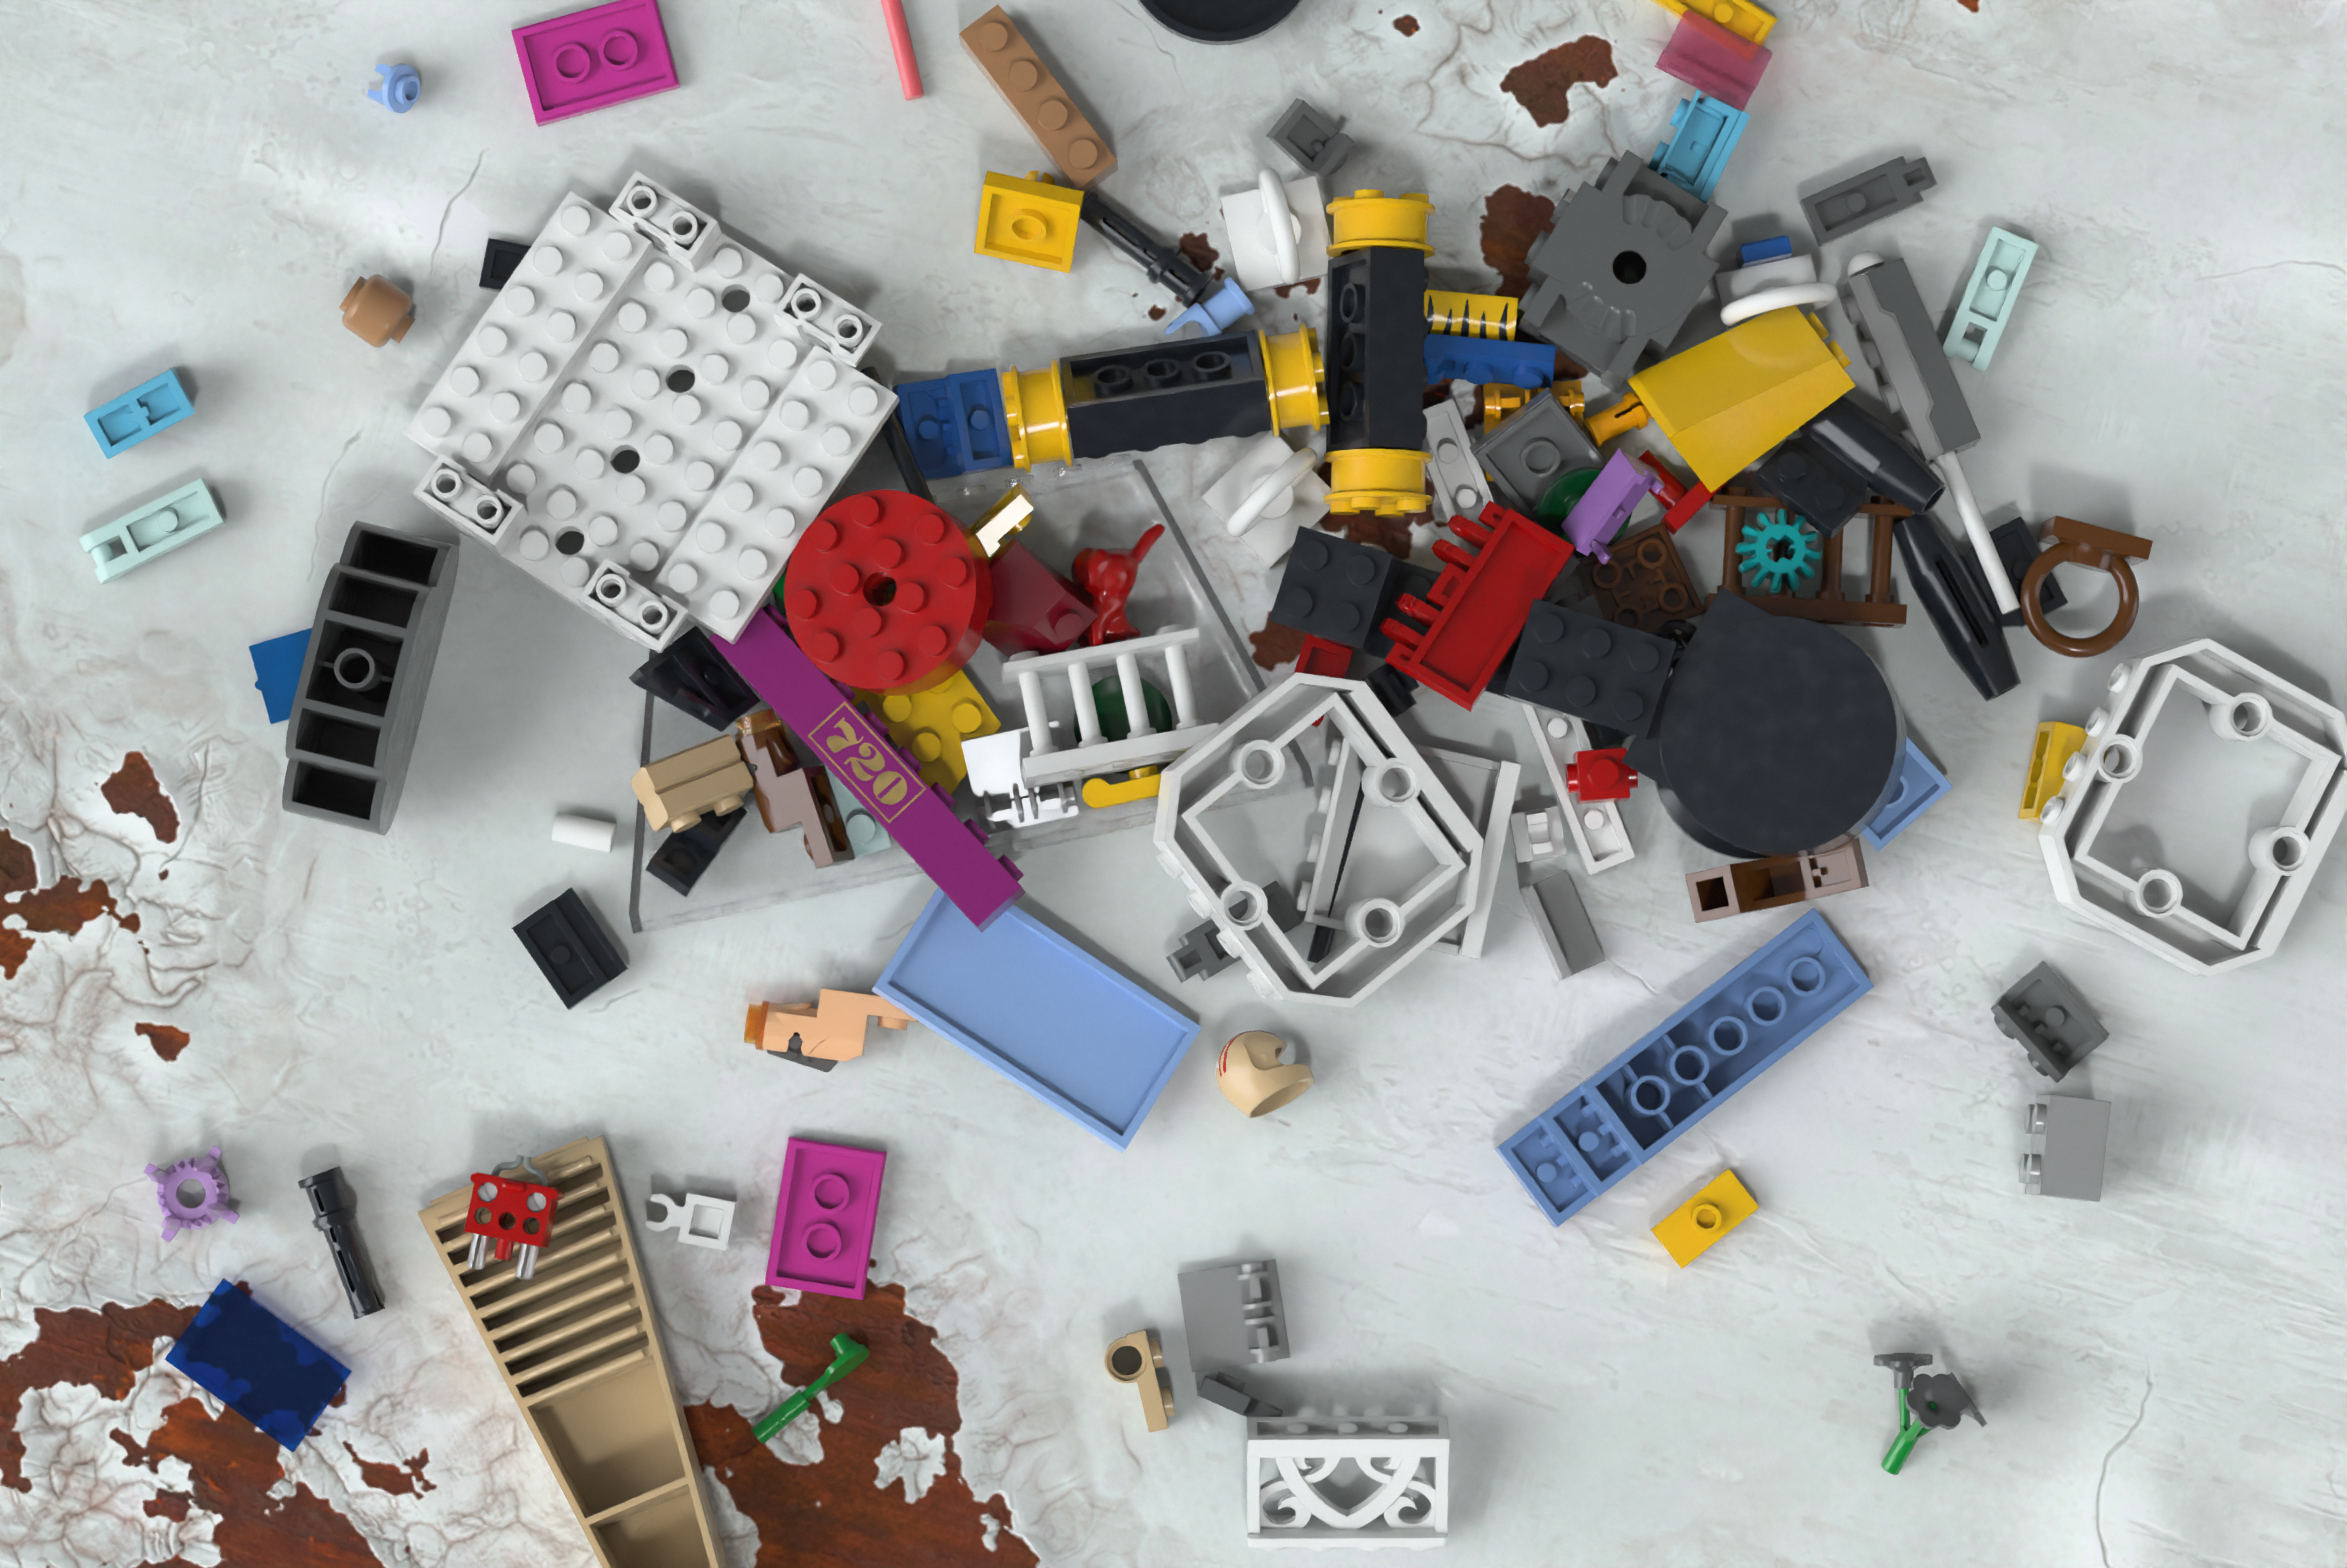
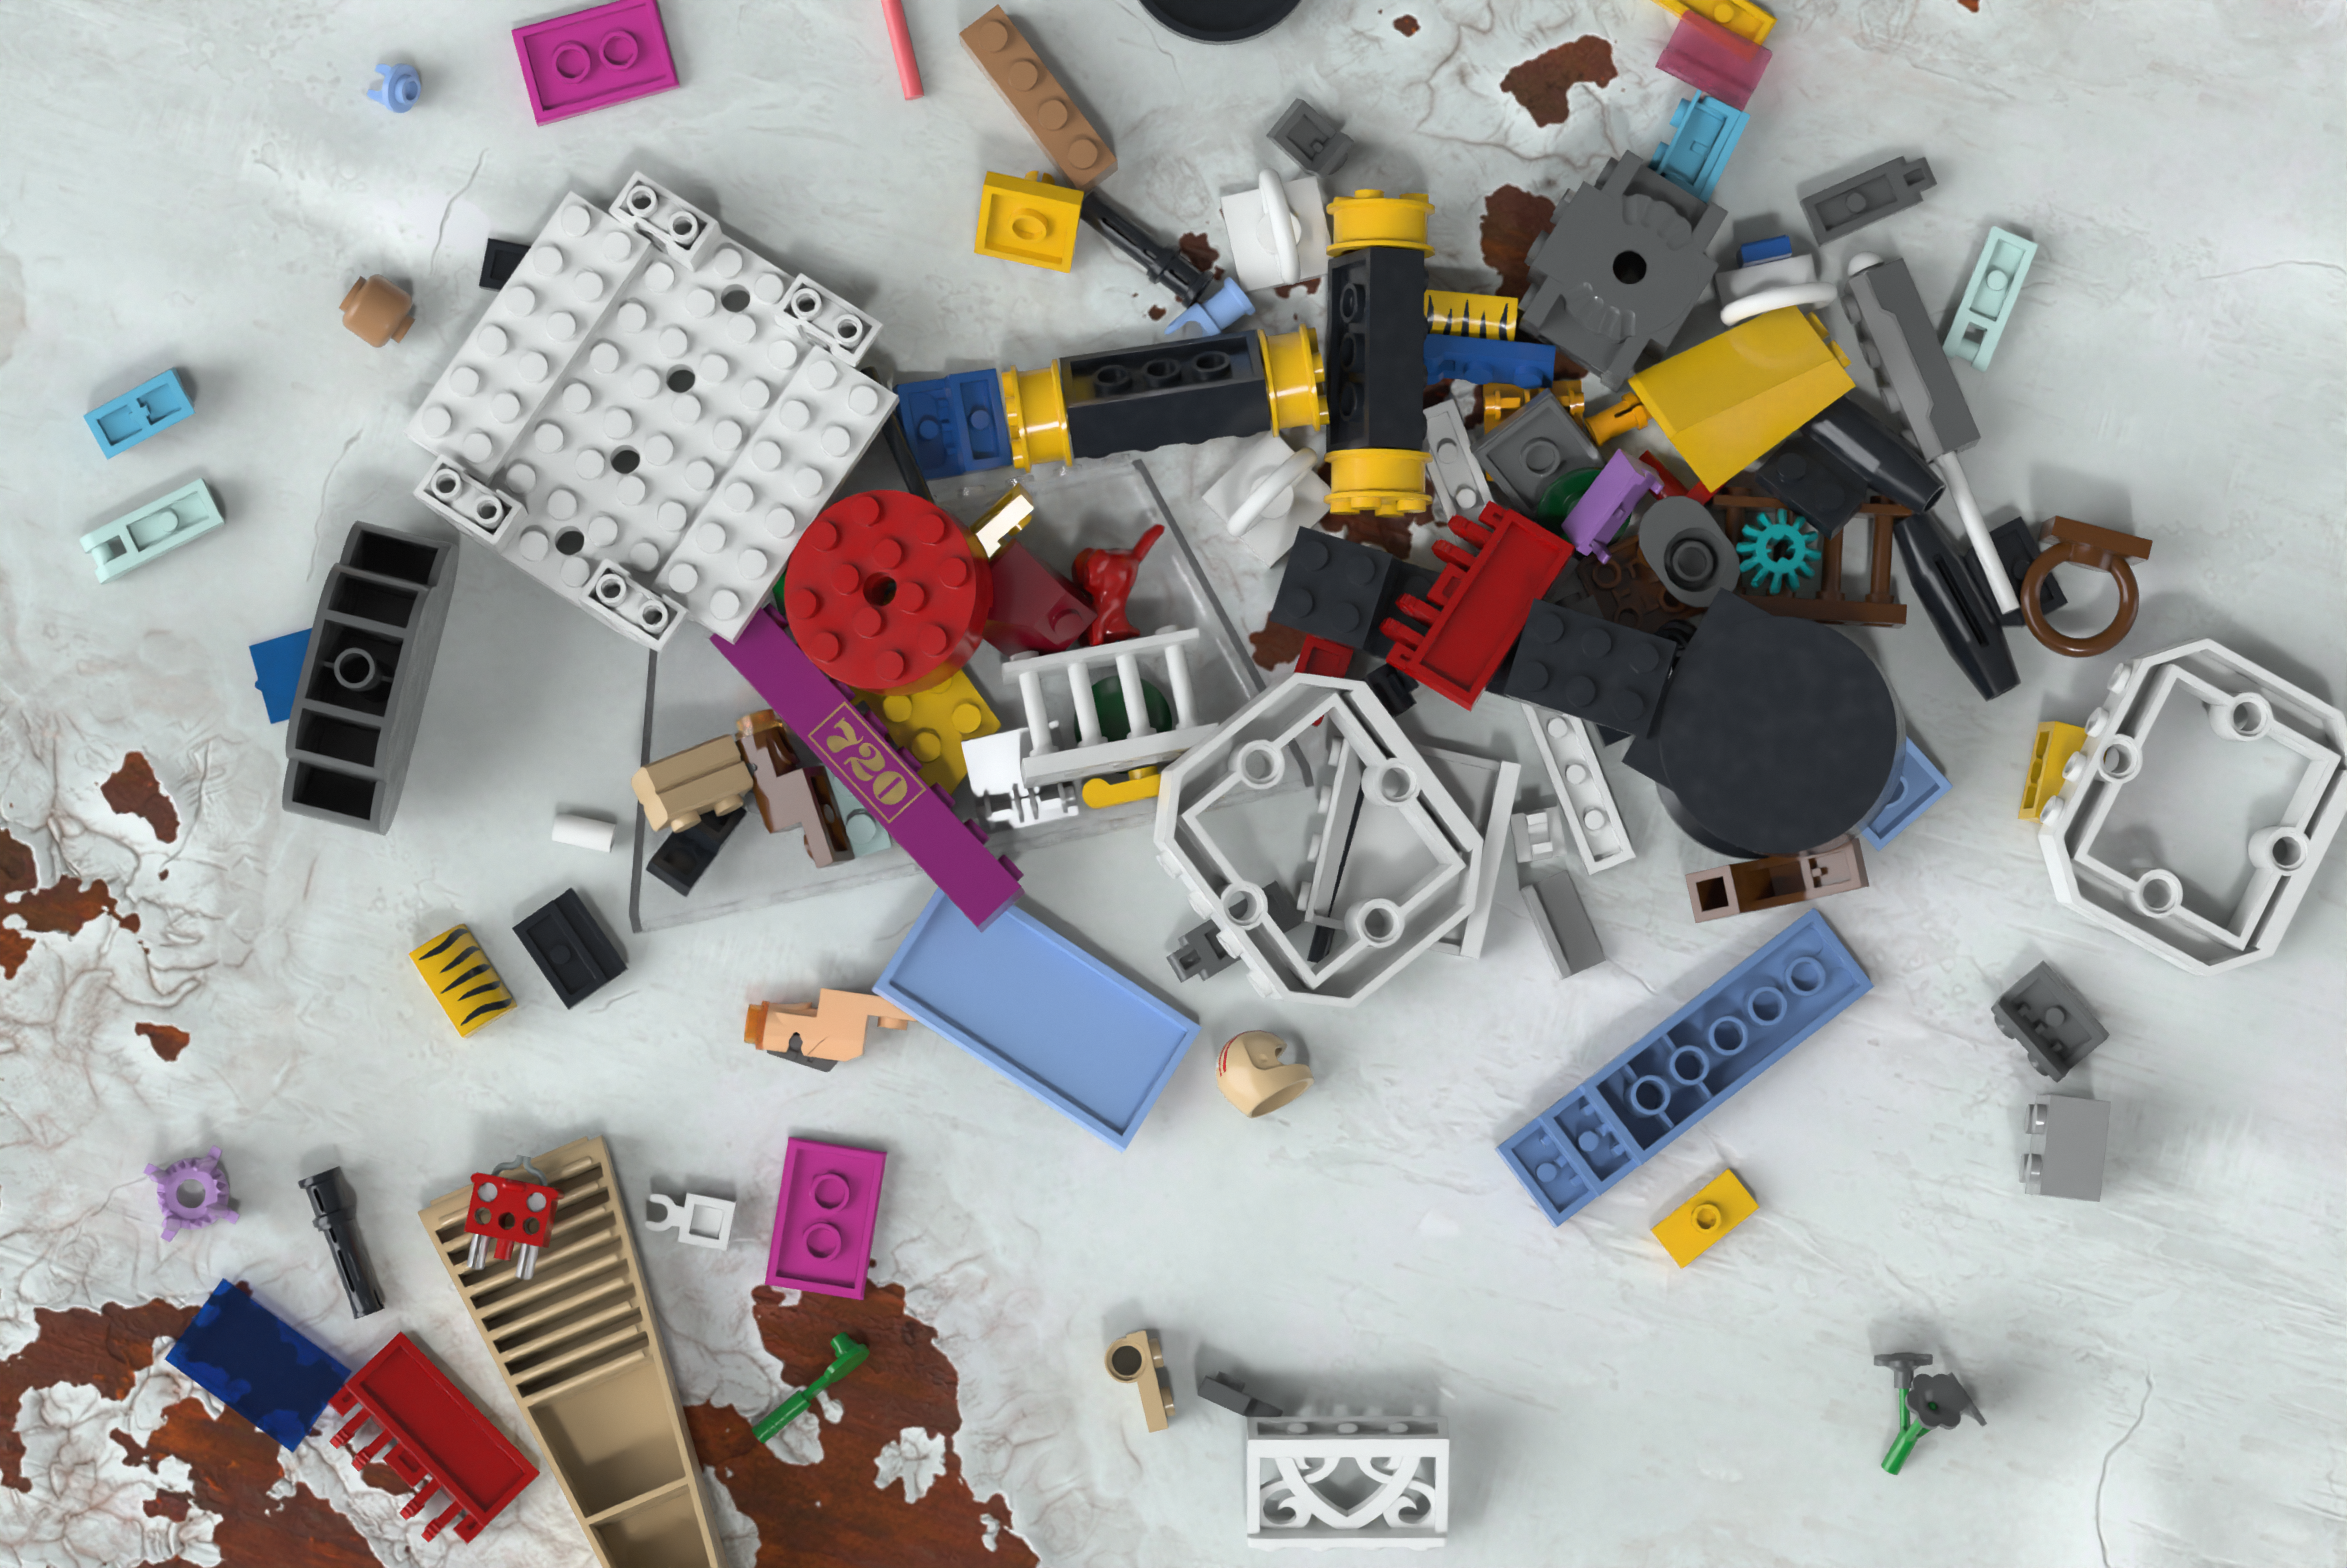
black wing [629,626,761,732] -> none
light grey hinge [1177,1259,1291,1373] -> none
red brick [1565,748,1638,805] -> none
none -> red hinge [328,1331,540,1545]
none -> yellow brick [408,923,517,1039]
none -> dark grey piece [1639,496,1740,608]

